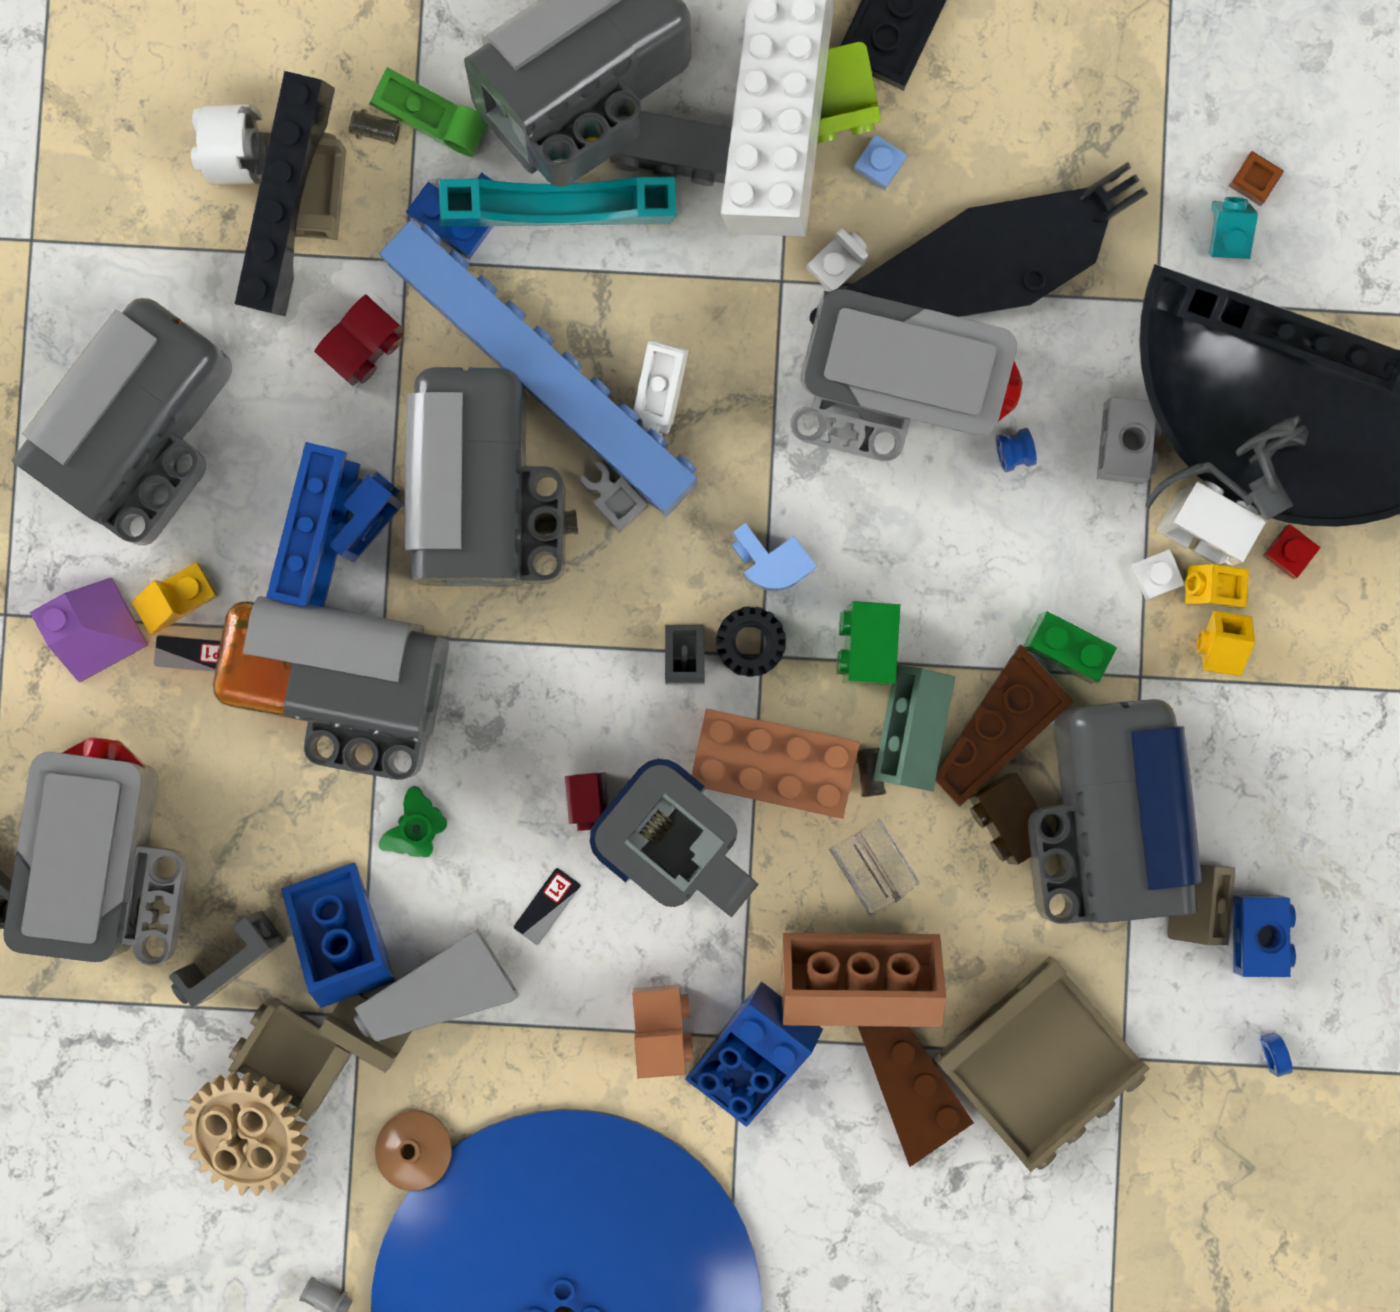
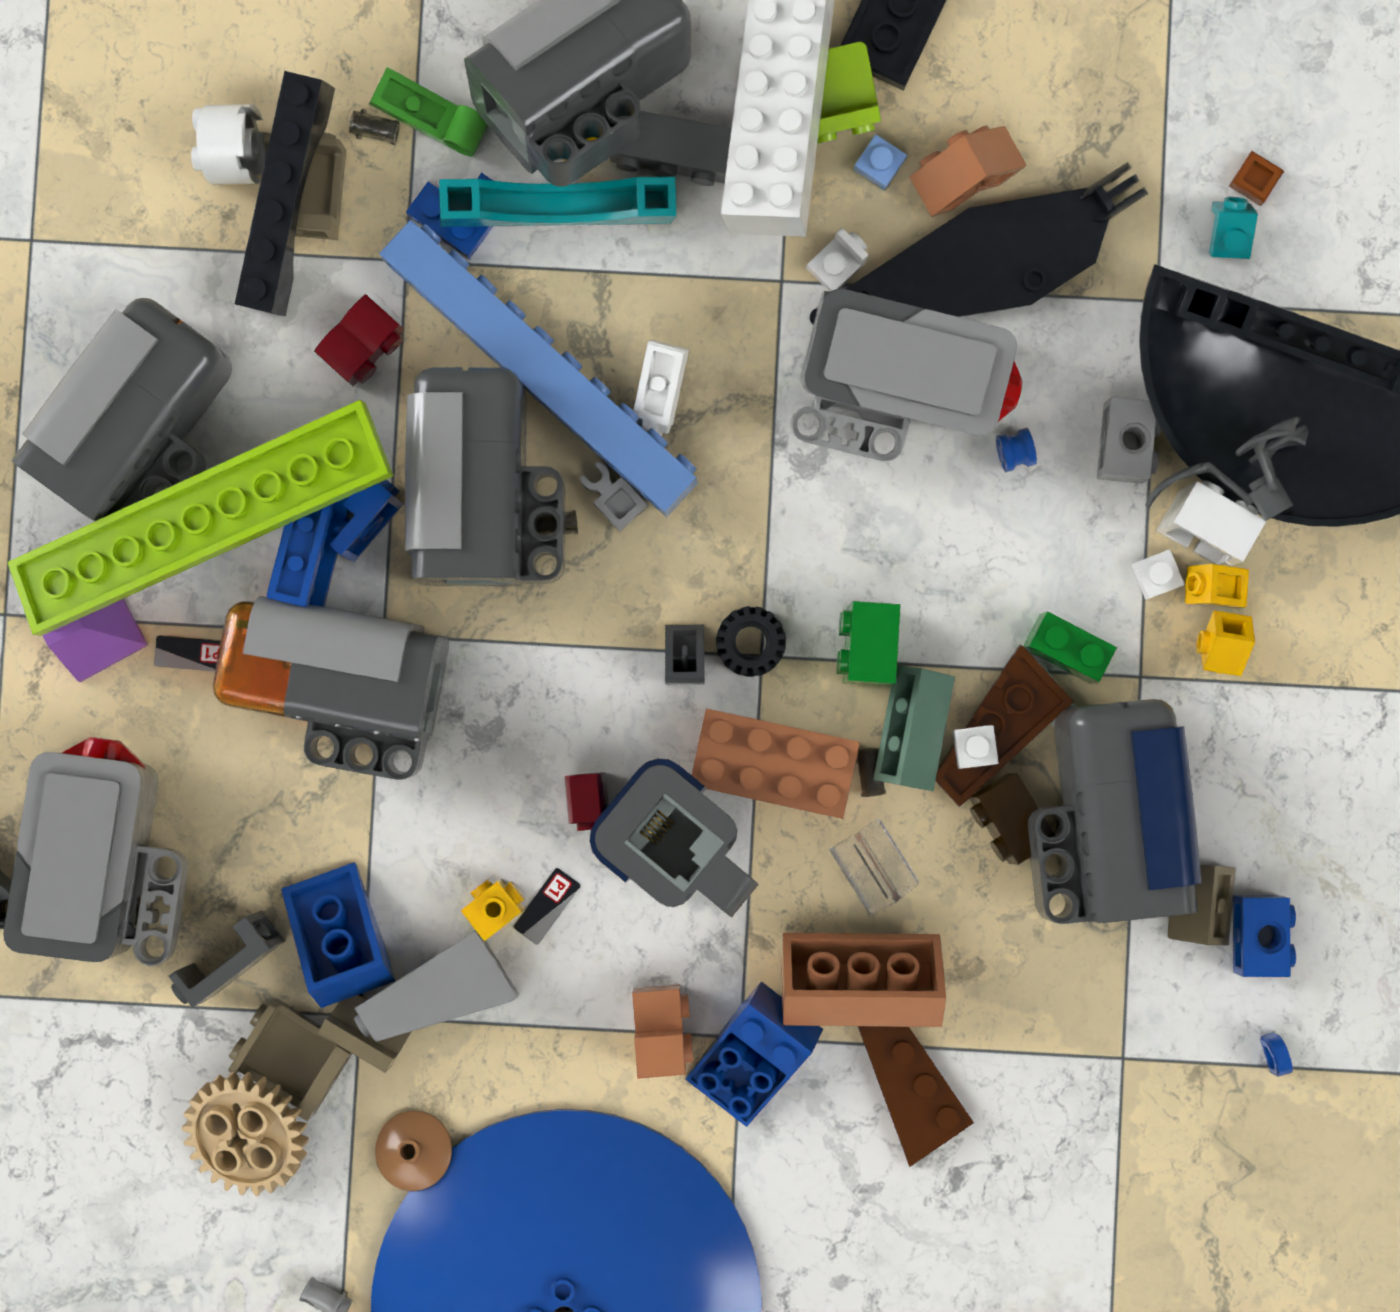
yellow slope [131,562,218,635] -> none
green animal [379,786,447,858] -> none
light blue brick [731,523,817,591] -> none
dark tan panel [933,956,1150,1172] -> none
red plate [1263,524,1321,579] -> none
none -> lime plate [7,400,394,636]
none -> yellow brick [460,879,525,942]
none -> nougat brick [909,125,1027,217]
none -> white plate [953,725,999,769]

